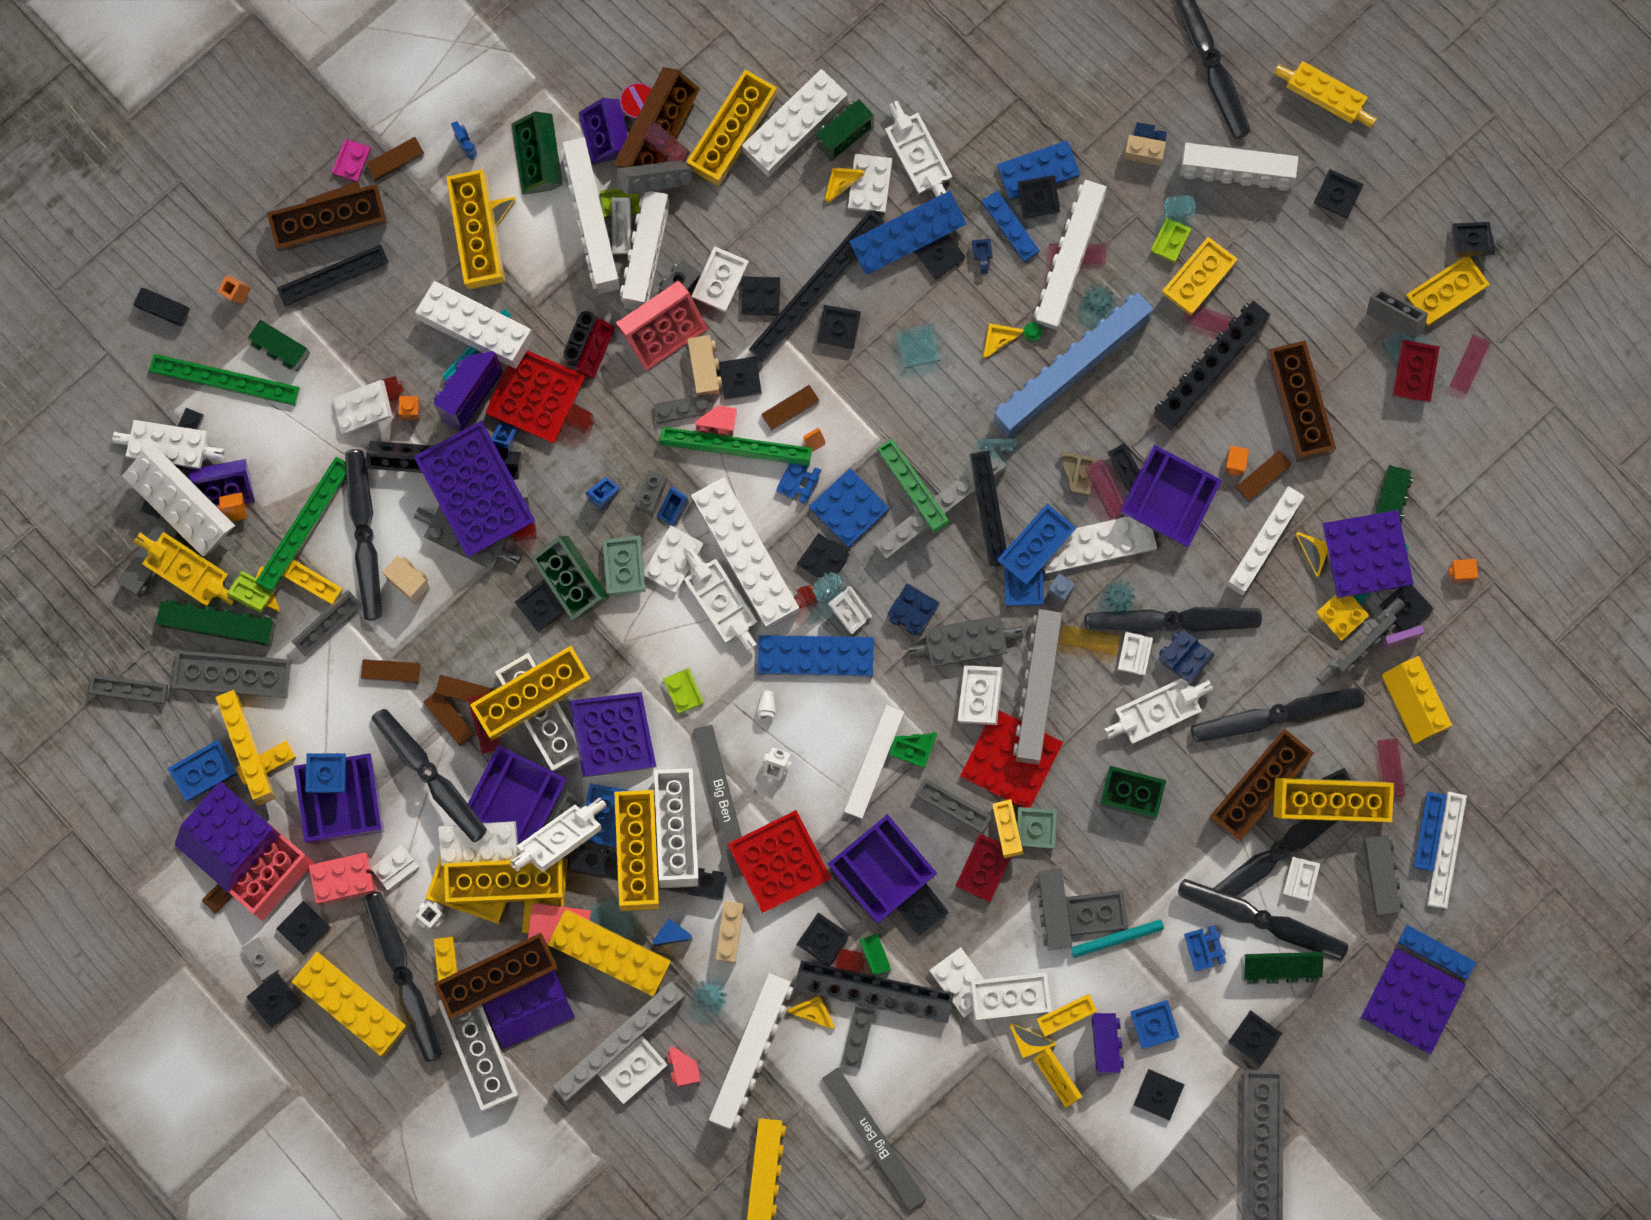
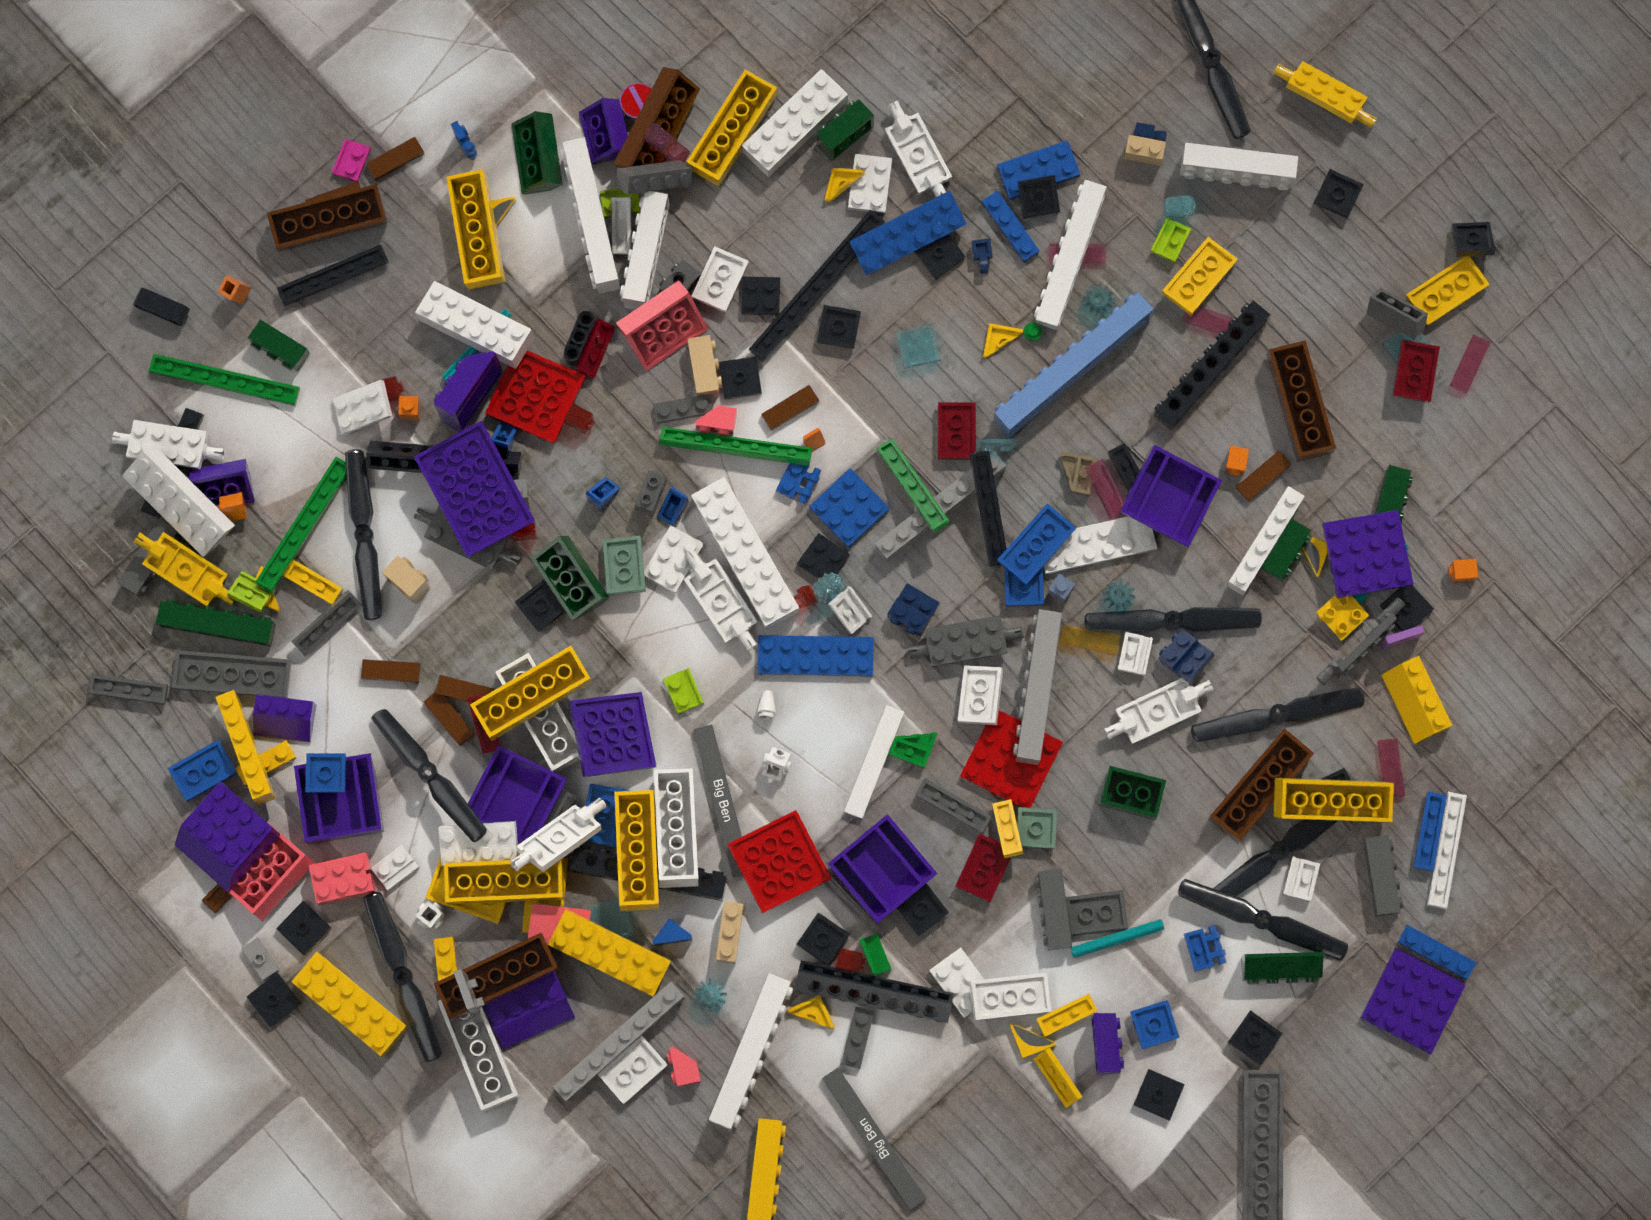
none -> dark purple slope [253,694,317,743]
none -> light grey tile [454,969,485,1014]
none -> dark red plate [938,402,976,460]
none -> dark green brick [1262,519,1313,581]

